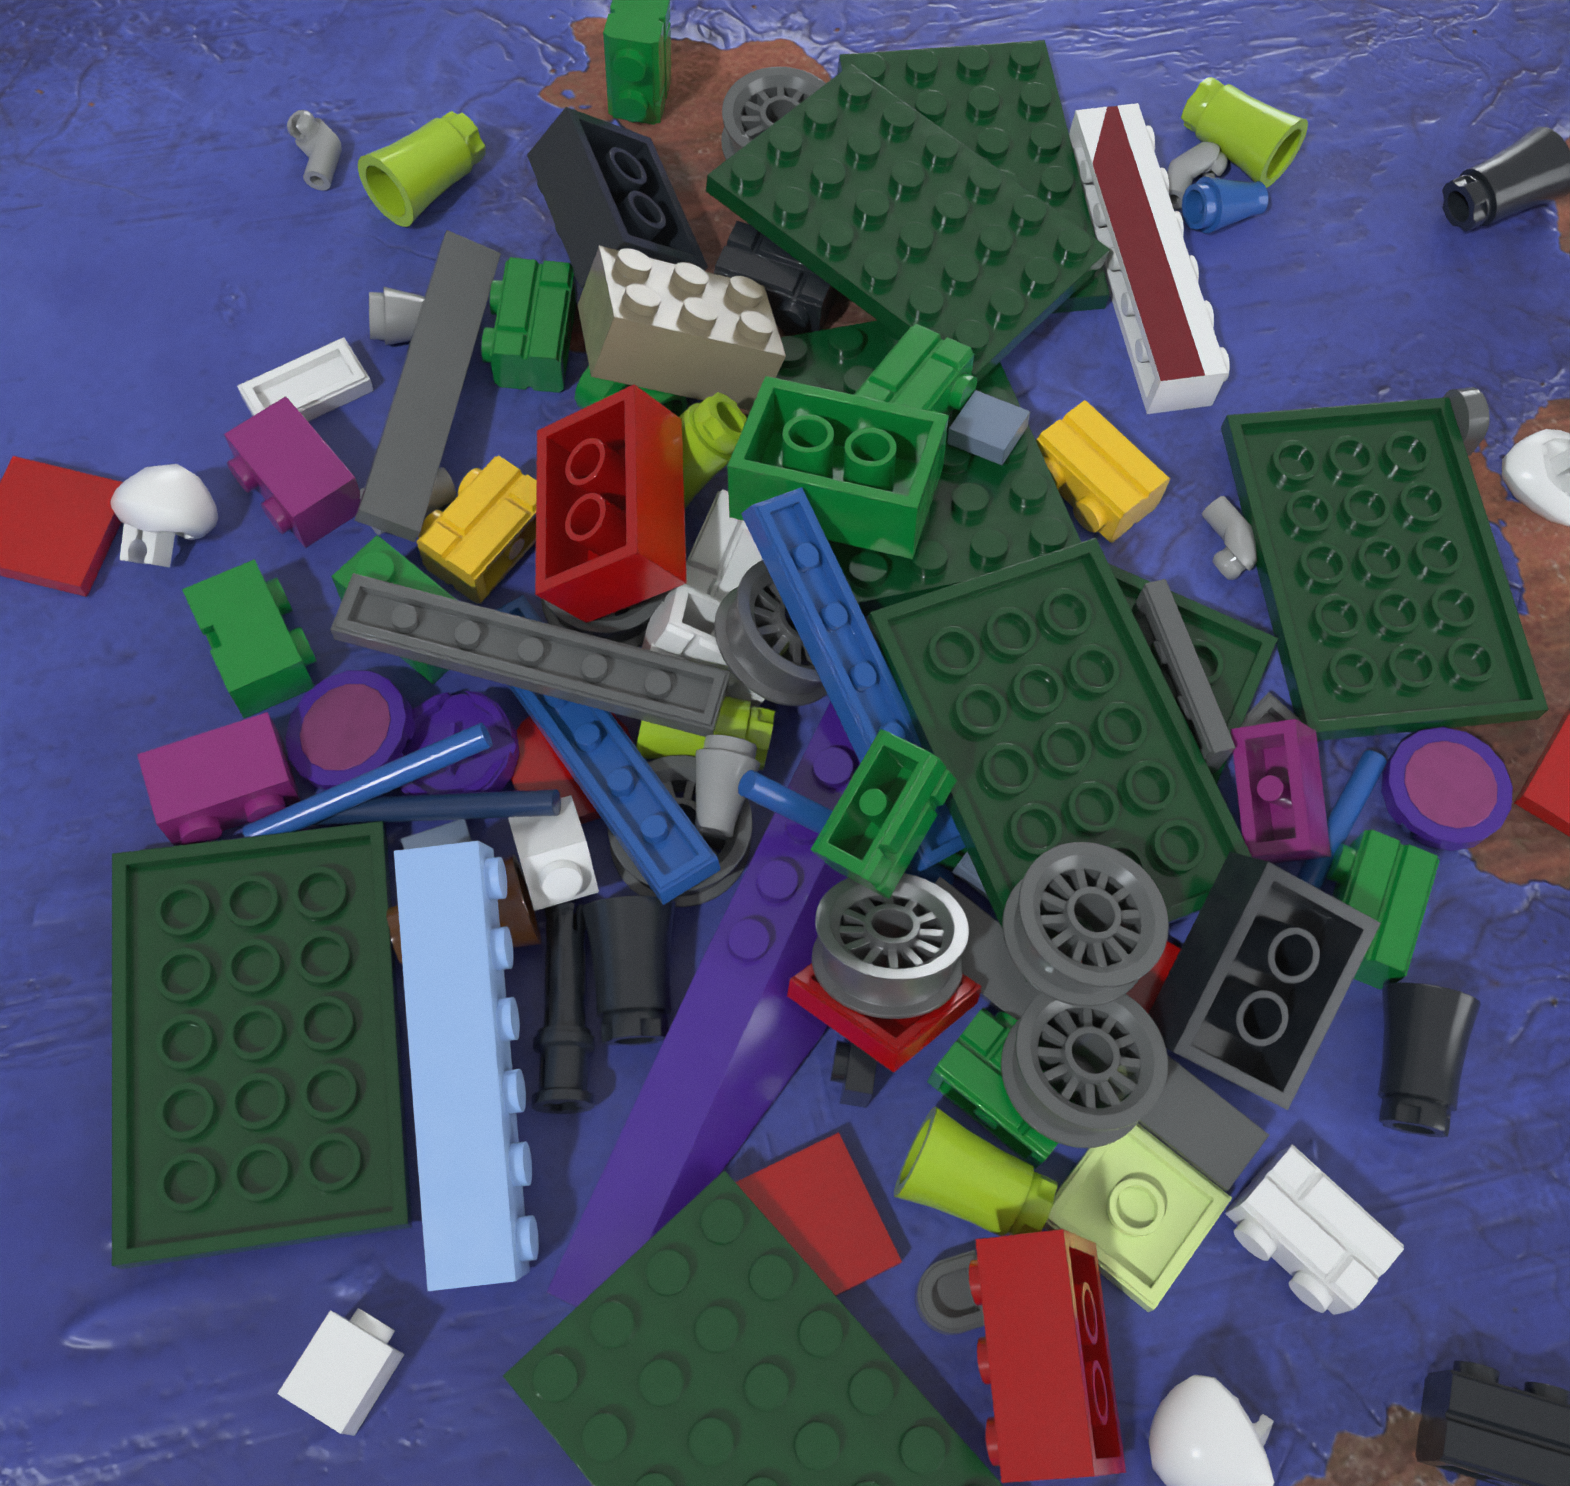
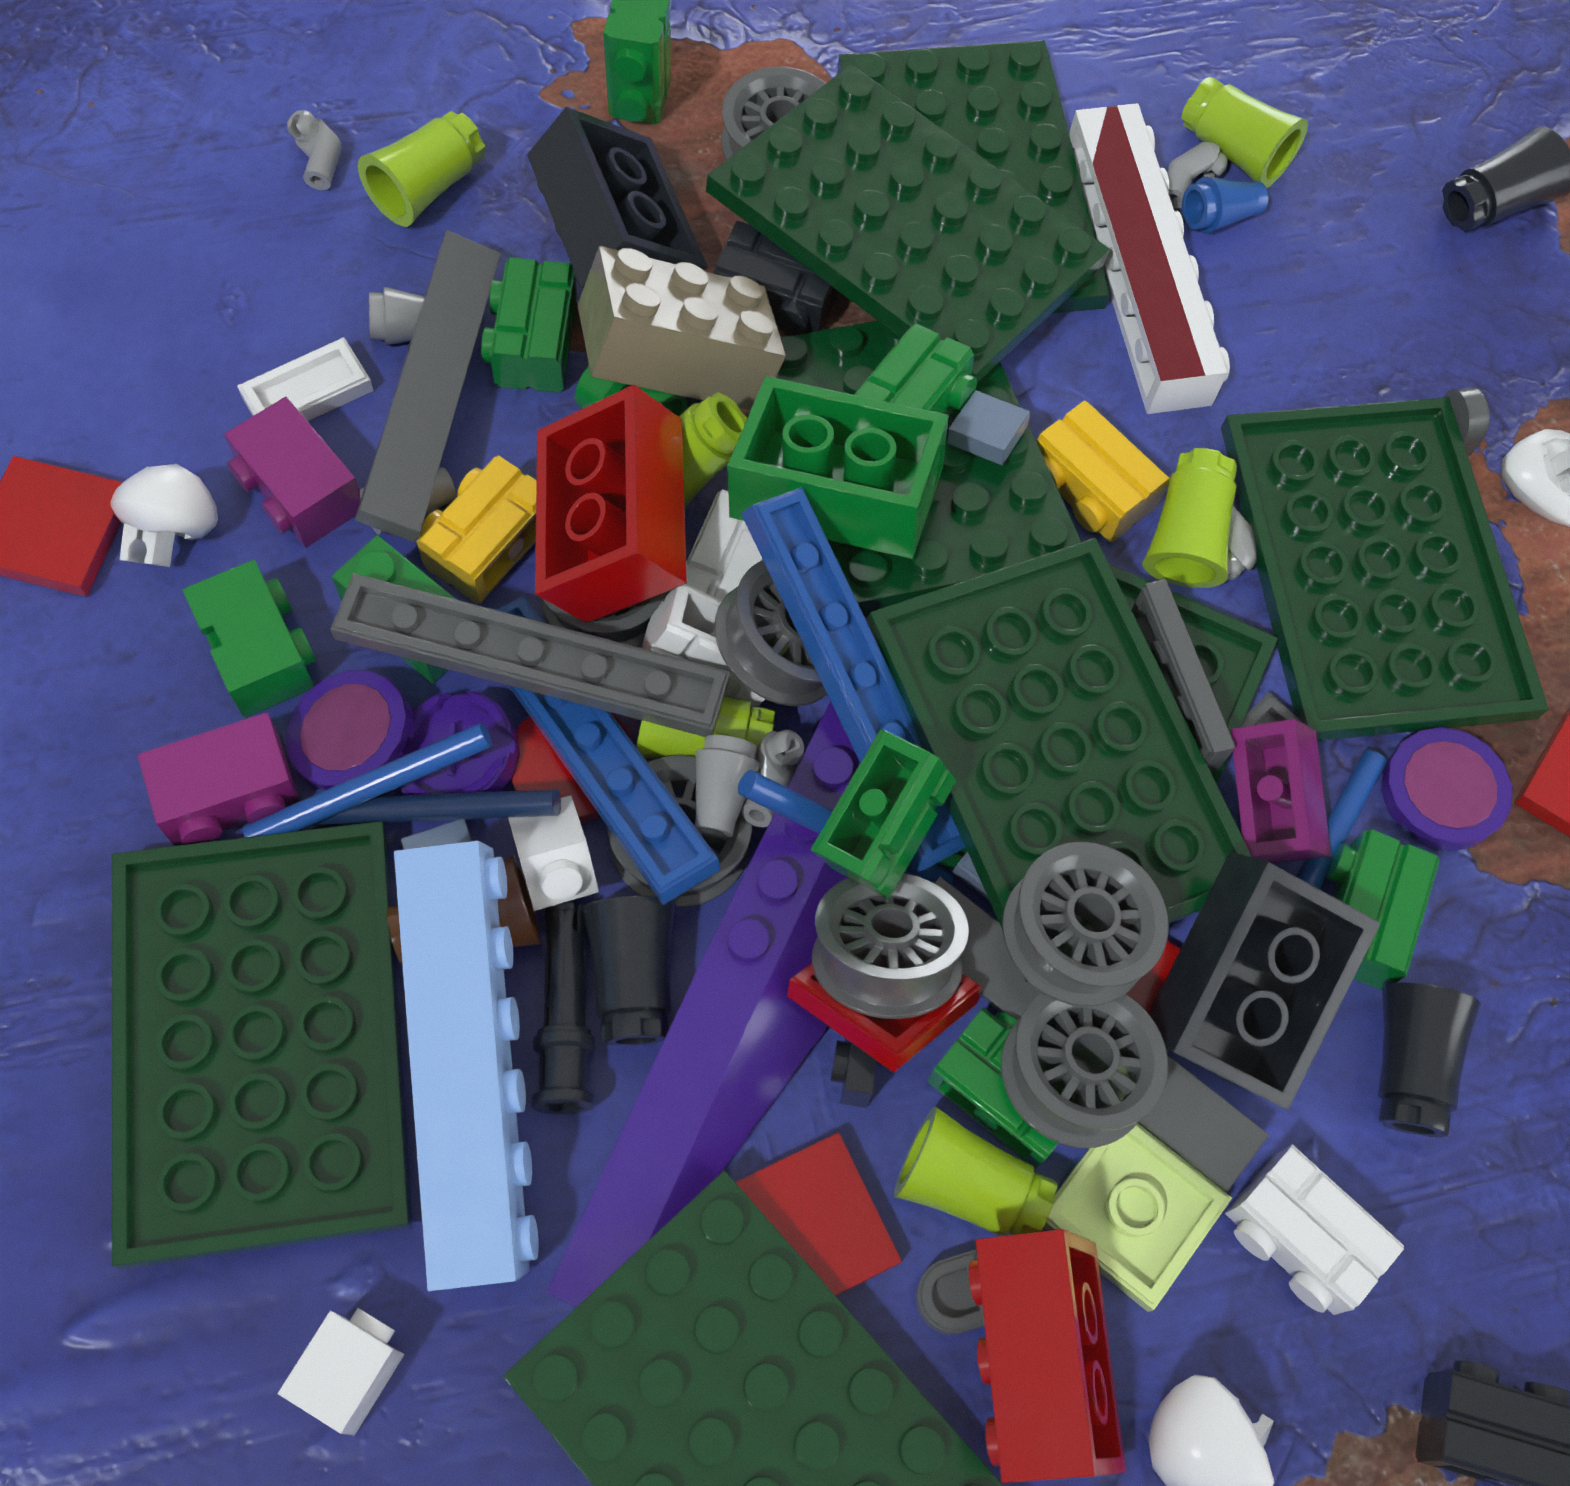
none -> light grey arm [741,729,804,827]
none -> lime plant [1142,448,1237,588]

